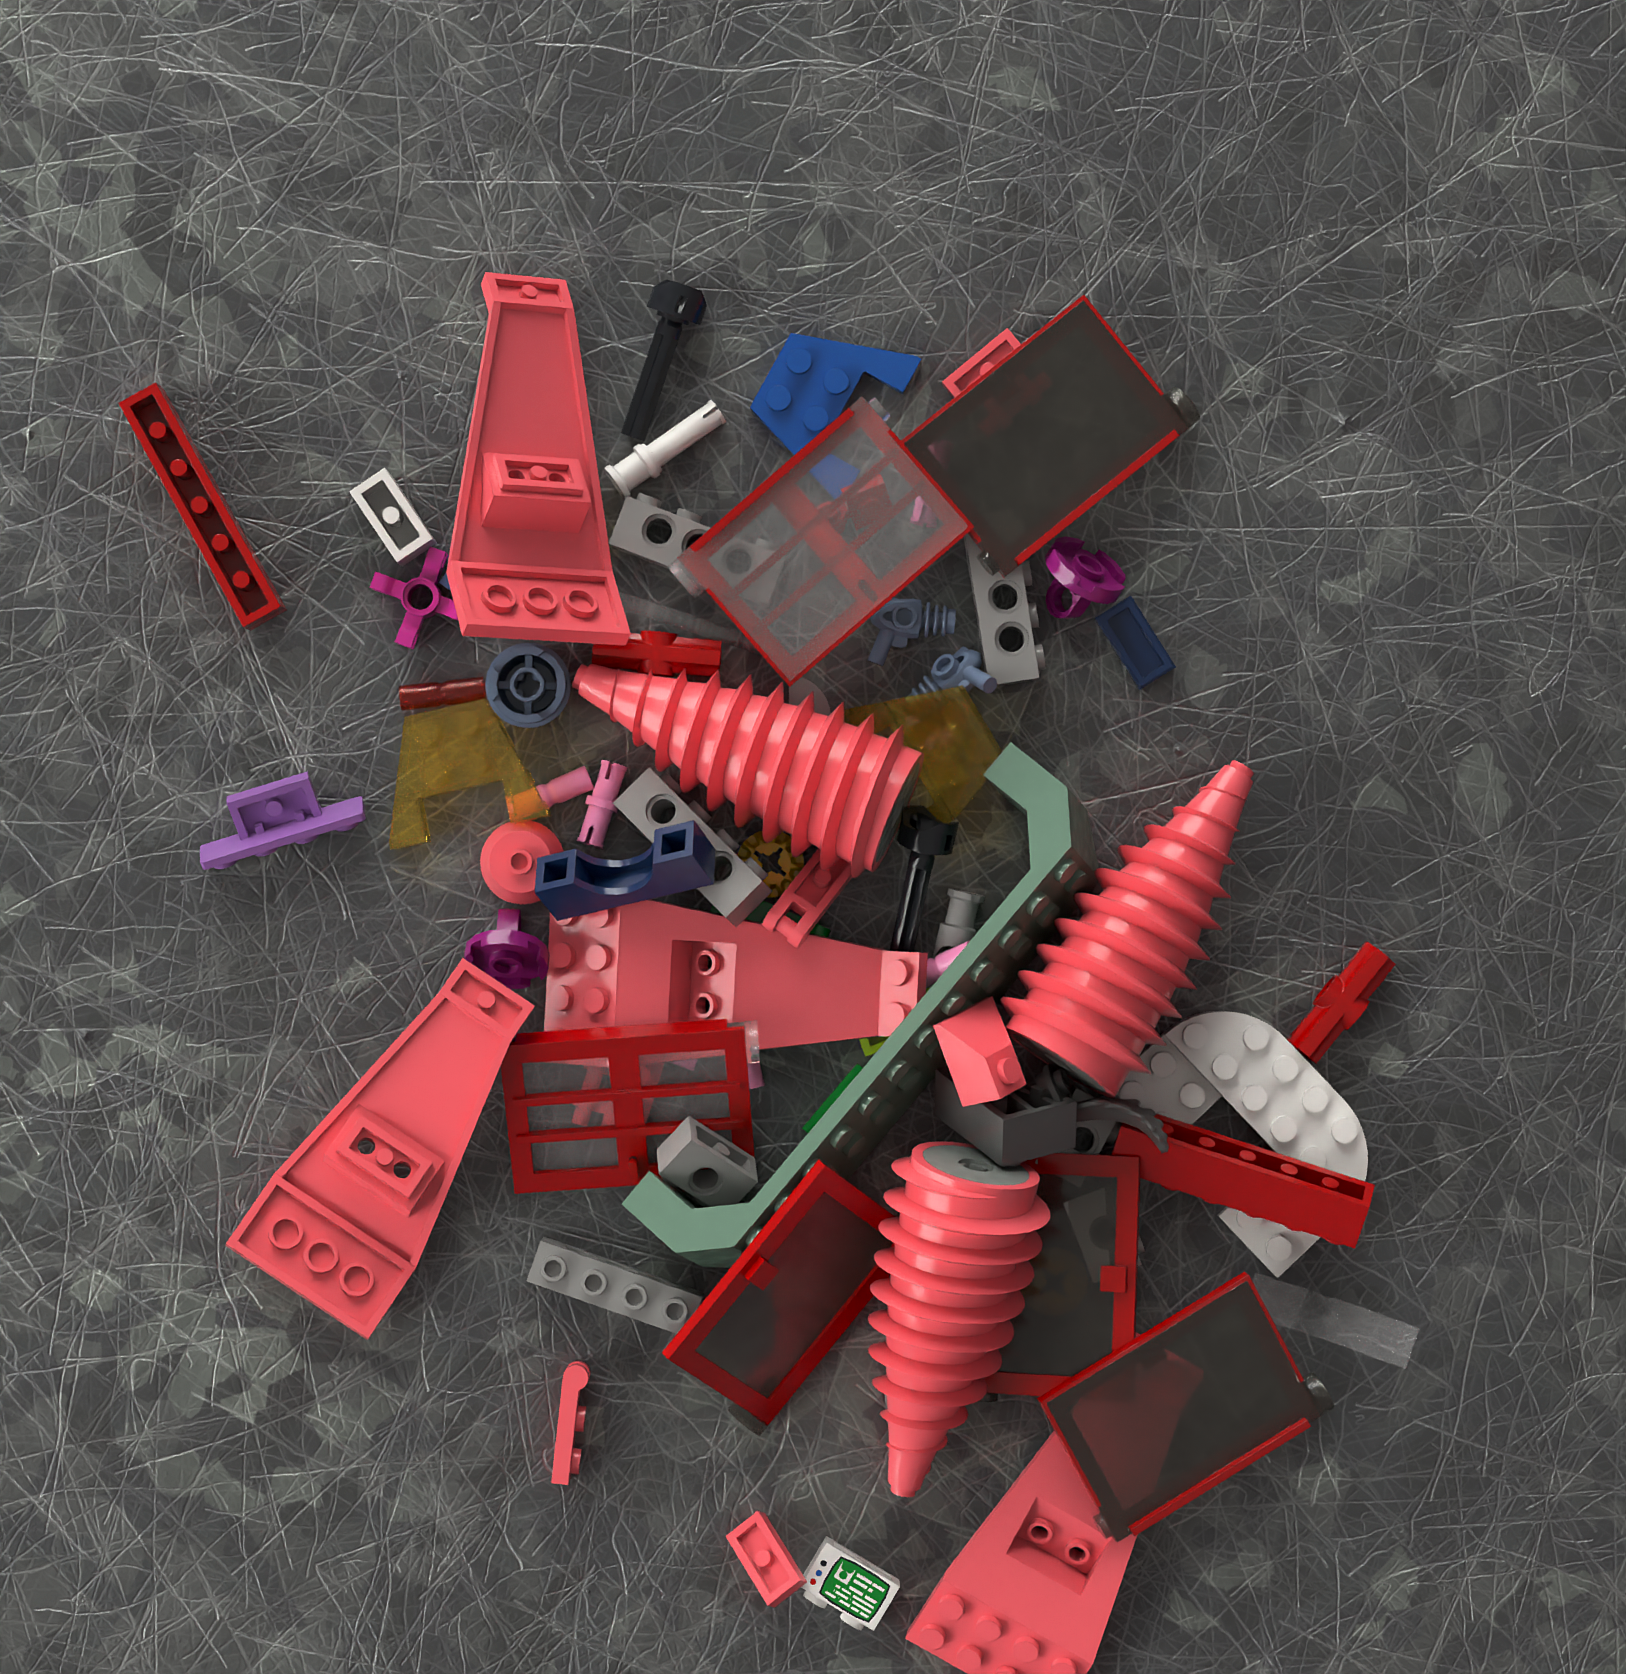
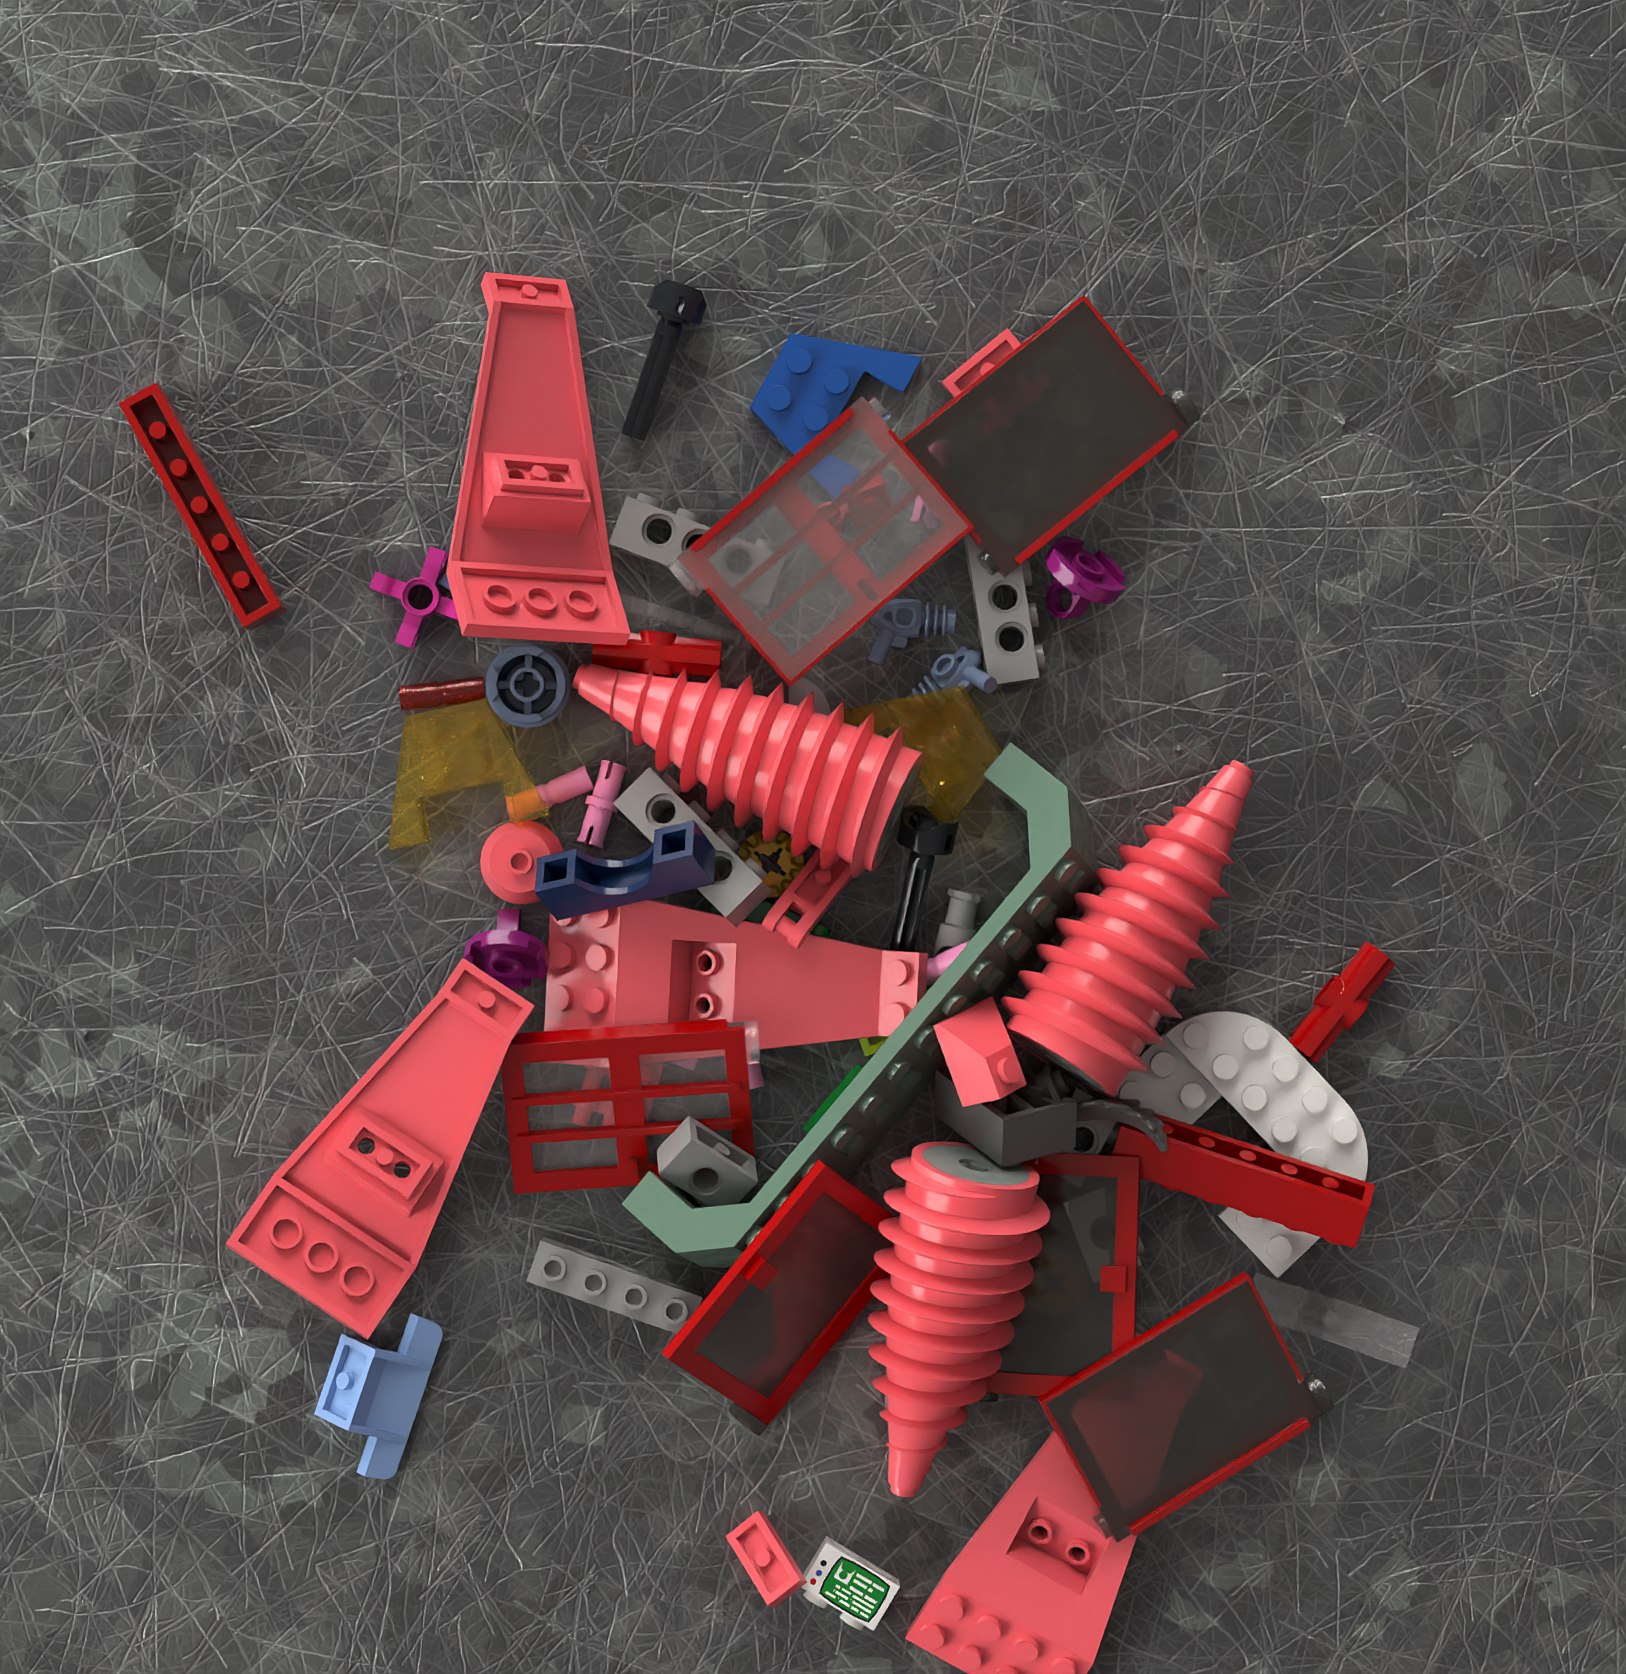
medium lavender bracket [200,771,366,870] -> none
white brick [349,468,437,567] -> none
coral plate [551,1360,591,1485] -> none
white pin [604,400,726,499] -> none
dark blue tile [1094,596,1176,690] -> none
none -> light blue plate [314,1313,443,1480]

